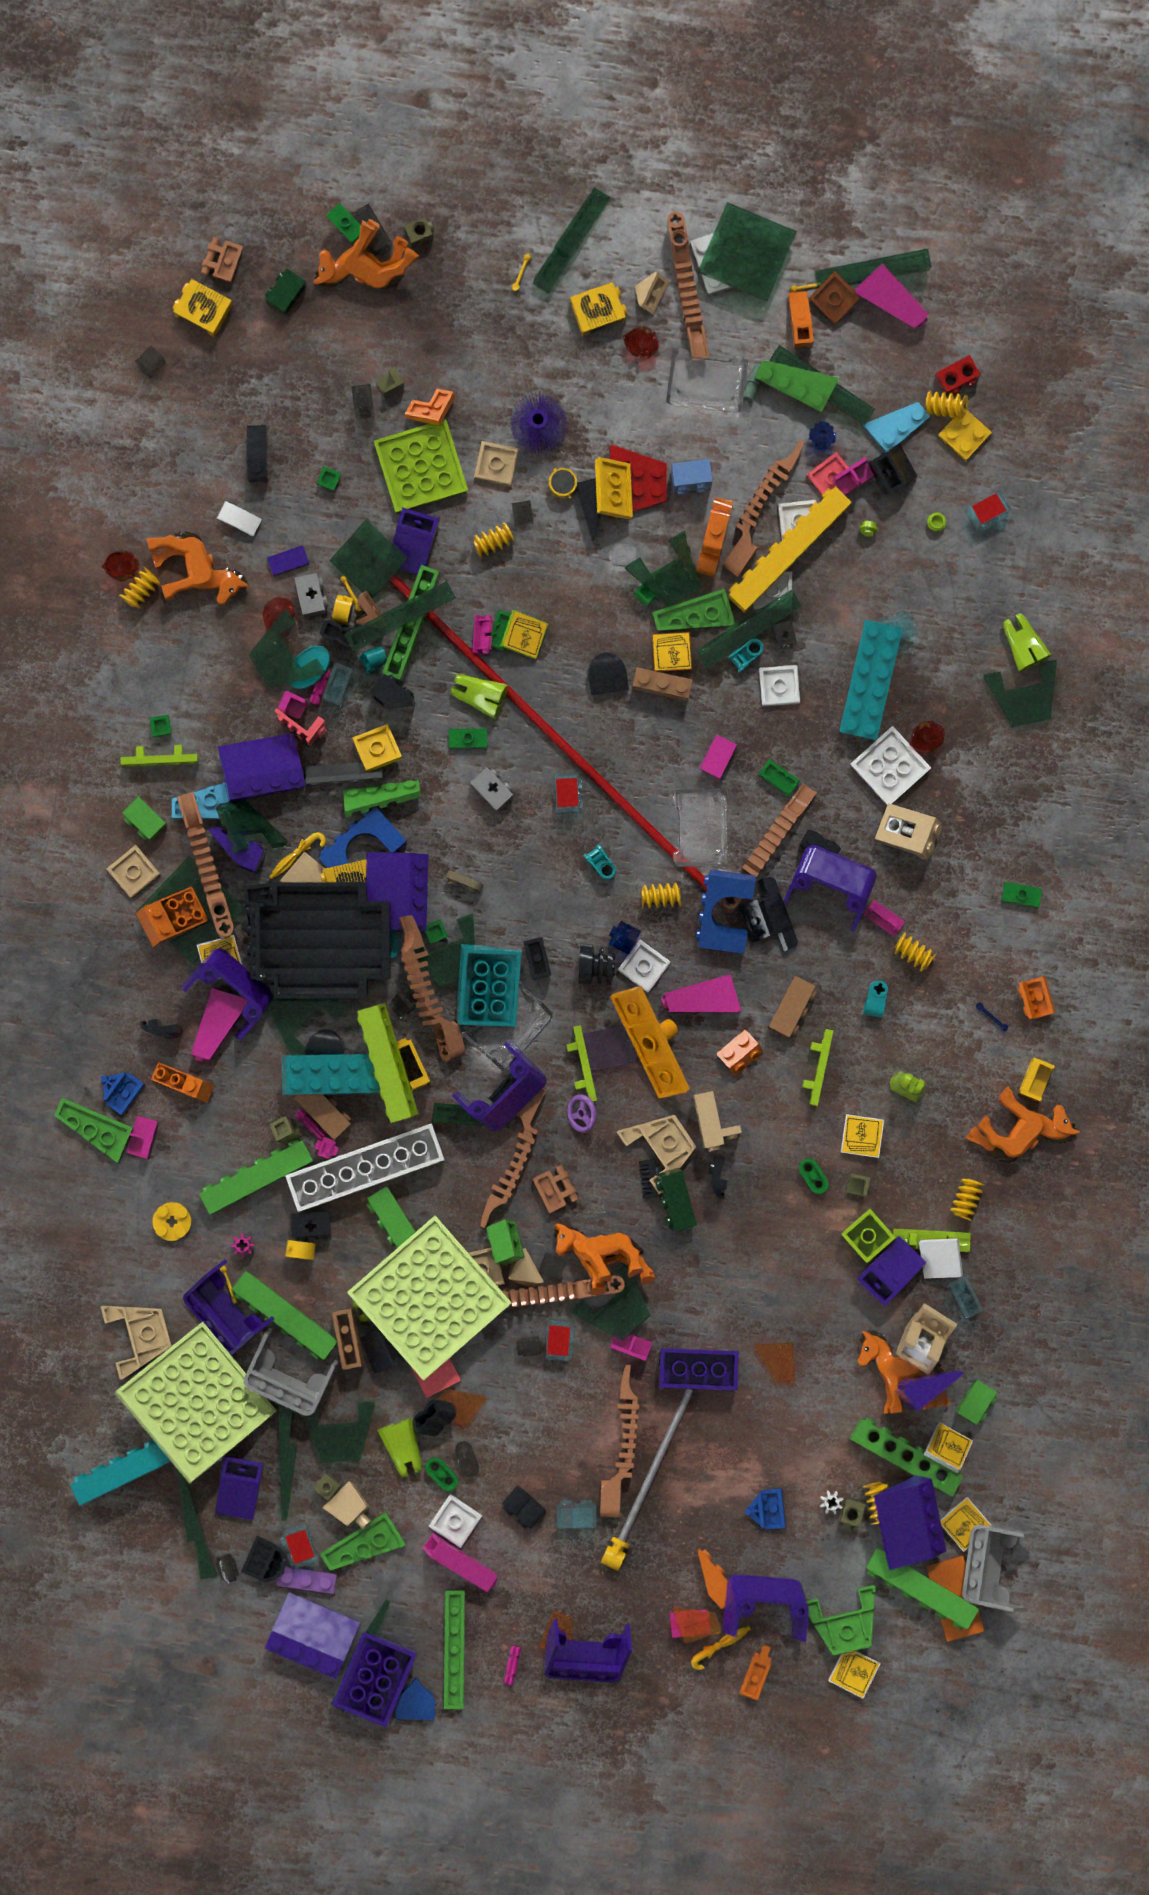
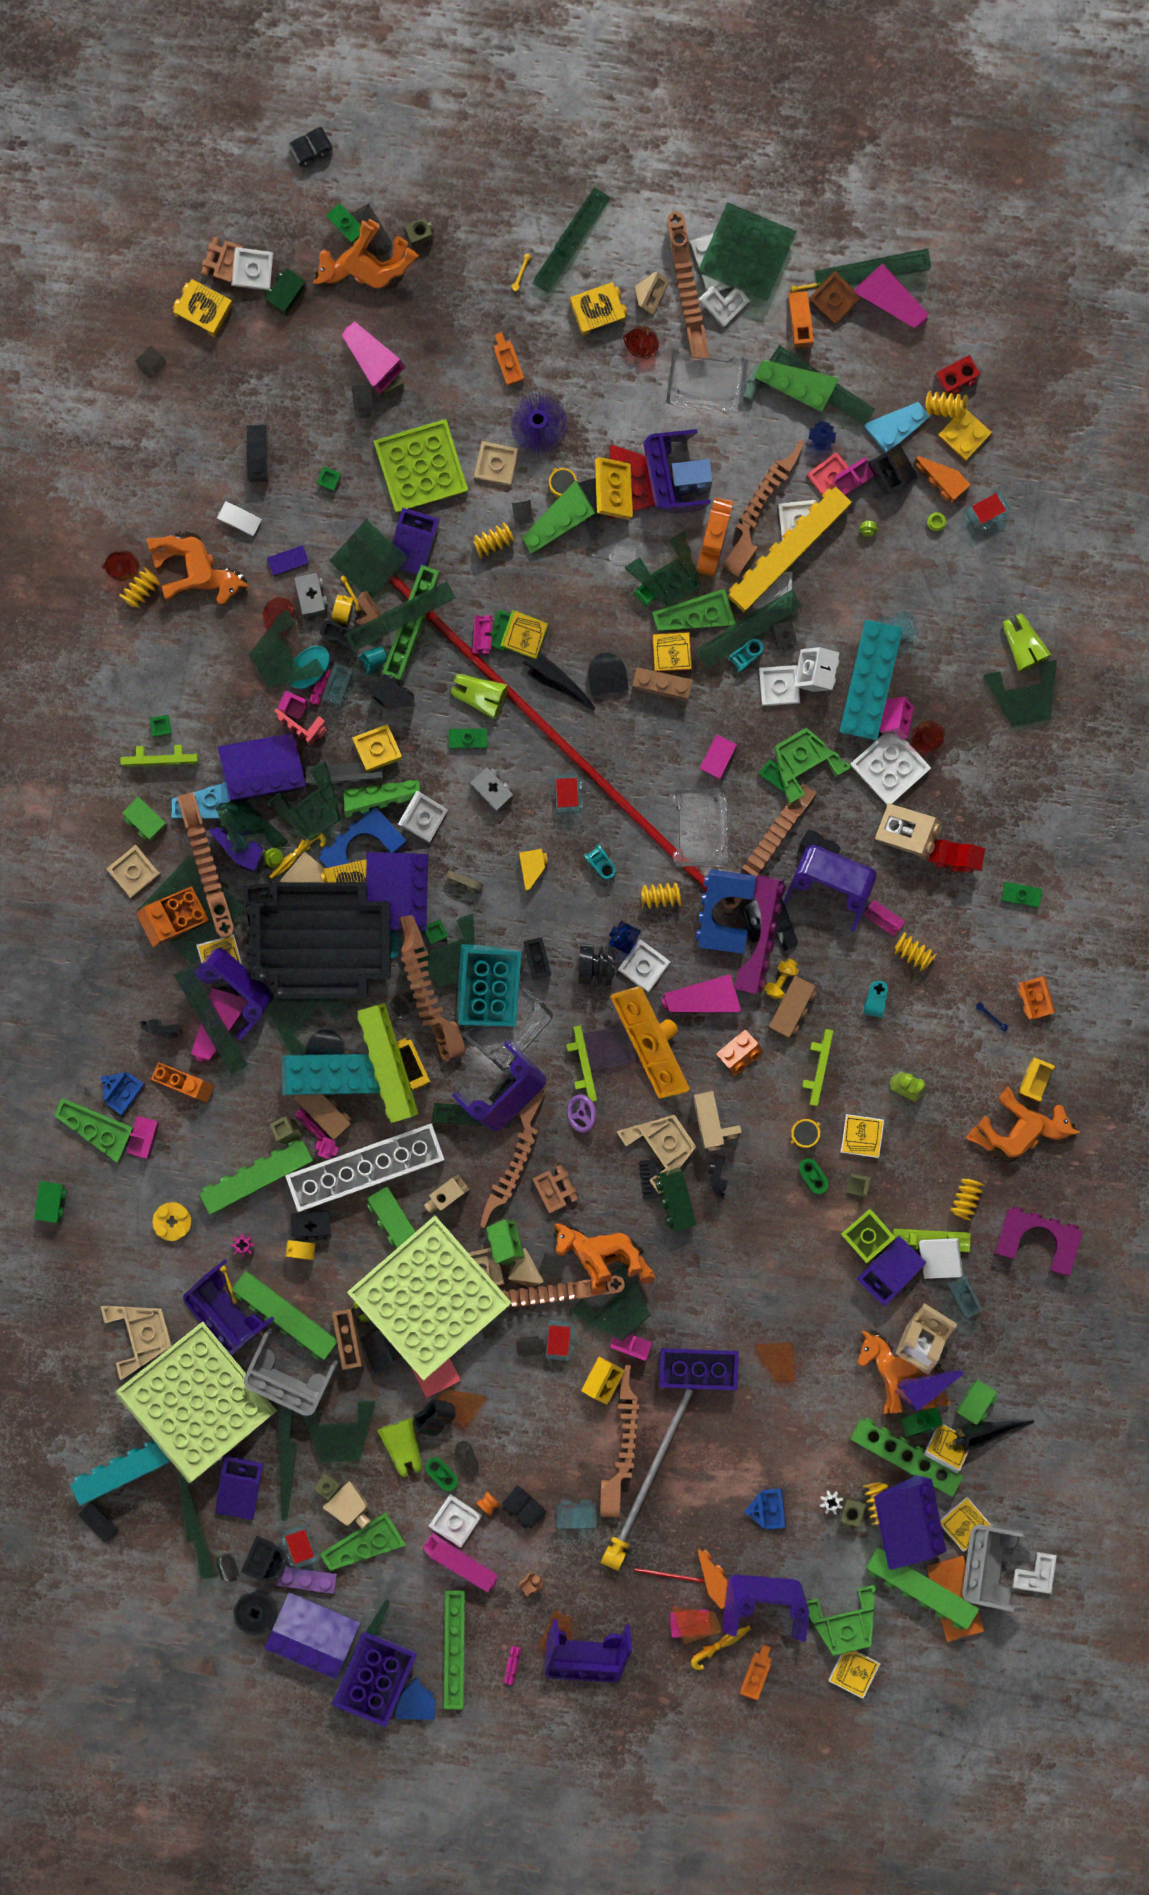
orange plate [405,389,455,425] -> none
none -> green brick [34,1181,67,1223]
none -> black slope [78,1501,119,1543]
none -> clear green slope [174,965,248,1074]
none -> white tile [232,247,273,291]
none -> black wheel [233,1589,278,1635]
none -> lime plate [264,848,283,867]
none -> clear green wing [266,761,341,841]
none -> black brick [289,127,333,167]
none -> dark pink slope [342,321,405,395]
none -> white tile [398,791,448,843]
none -> tan torso [424,1175,470,1213]
none -> orange wheel [476,1491,501,1516]
none -> orange hinge [494,332,525,386]
none -> nougat arm [518,1573,543,1598]
none -> yellow slope [519,849,548,892]
none -> bright green wing [522,481,596,554]
none -> black piece [523,653,596,711]
none -> yellow brick [581,1357,625,1405]
none -> red axle [635,1568,704,1583]
none -> dark purple windscreen [643,429,711,514]
none -> white tile [698,286,750,327]
none -> magenta arch [735,875,785,994]
none -> yellow piece [764,958,799,1000]
none -> bright green wing [774,728,851,805]
none -> pearl dark grey piece [790,1119,820,1148]
none -> white brick [794,647,839,692]
none -> dark pink panel [879,696,914,739]
none -> green plate [900,1407,944,1438]
none -> orange slope [914,456,971,503]
none -> red brick [928,839,986,873]
none -> black piece [953,1419,1034,1451]
none -> magenta arch [994,1206,1083,1276]
none -> white tile [1012,1552,1057,1594]

